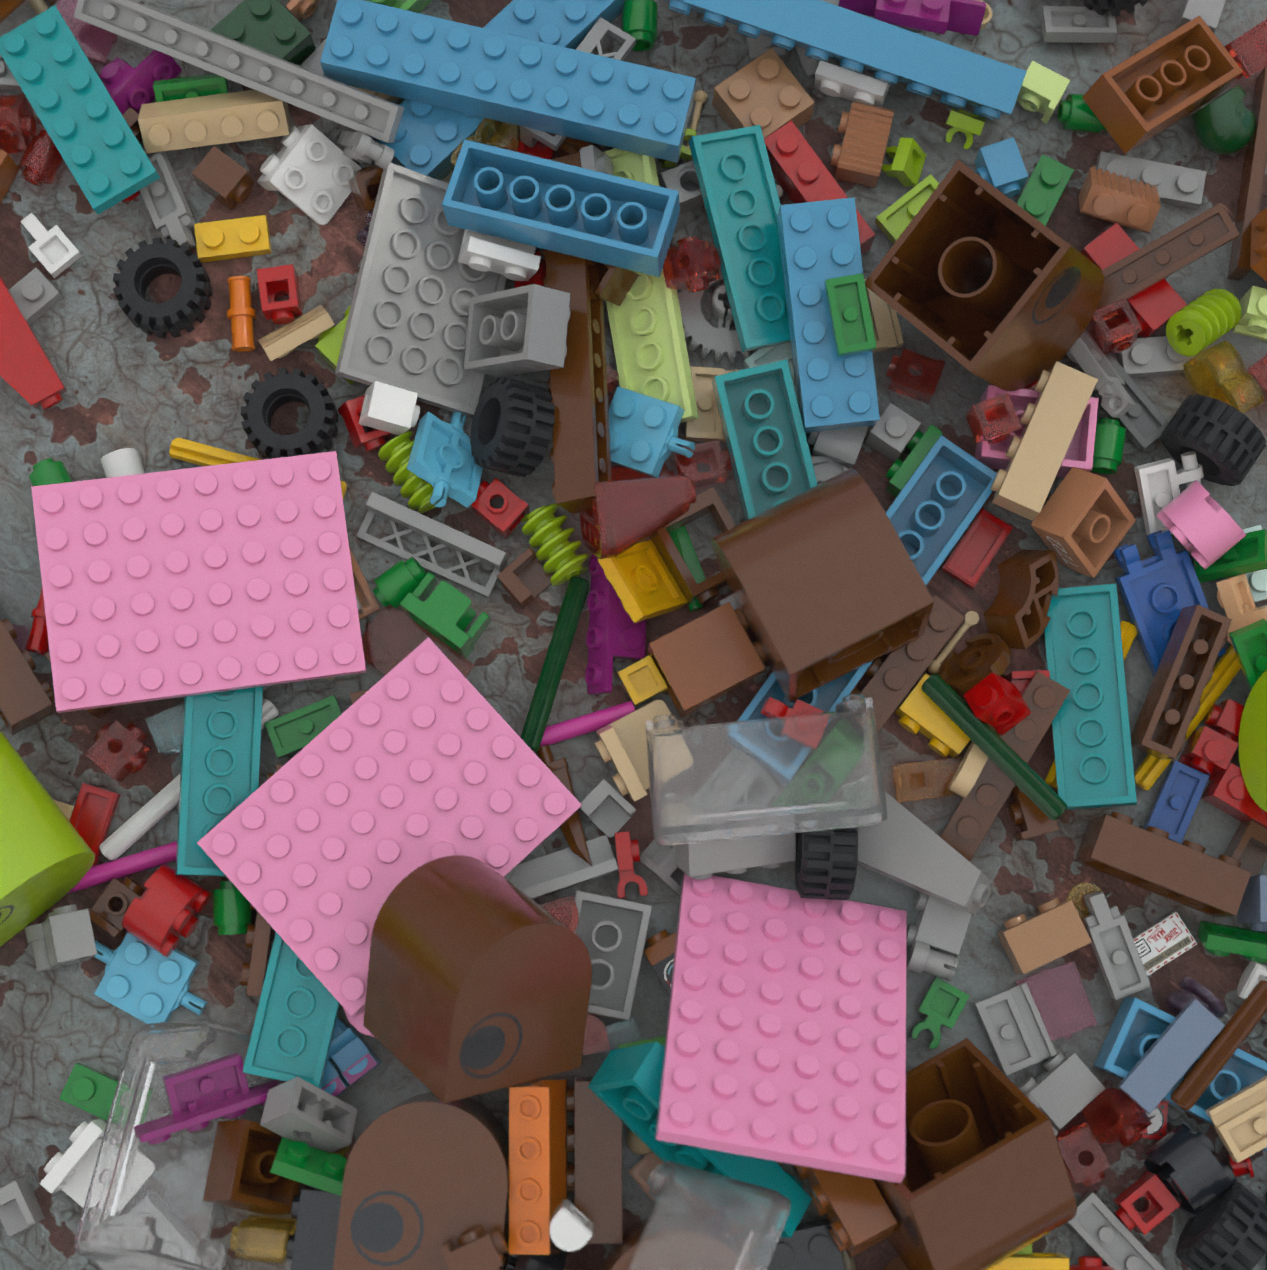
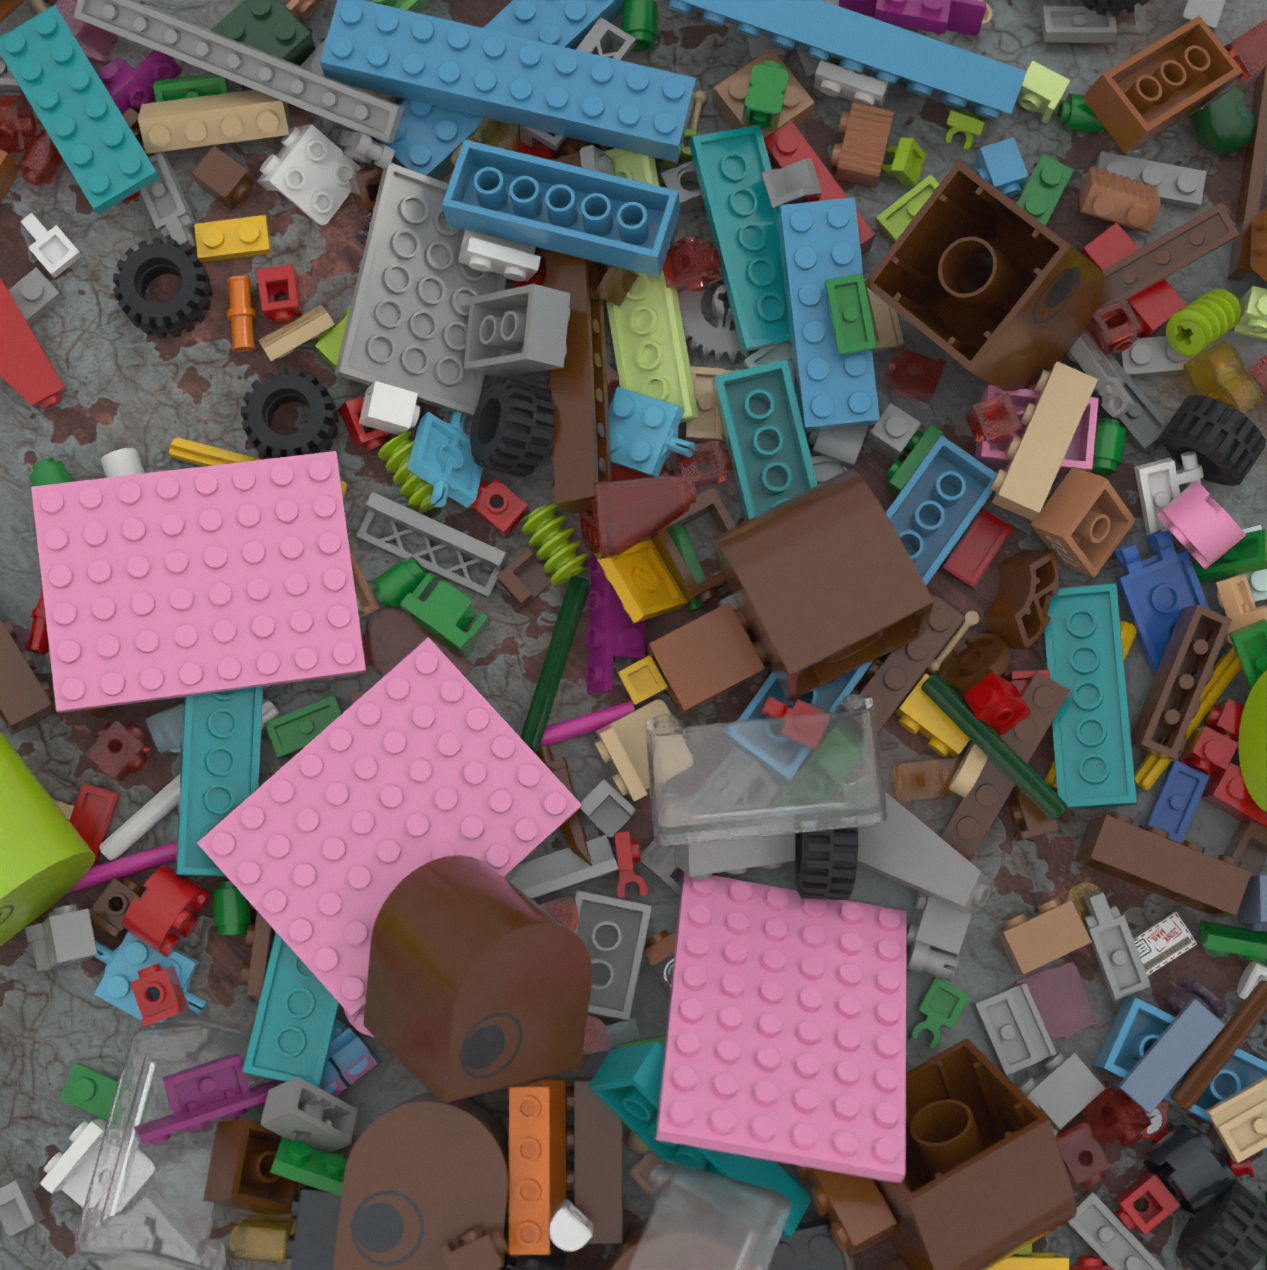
none -> red brick [130,963,189,1027]
none -> green brick [742,60,789,131]
none -> light grey panel [762,158,822,208]

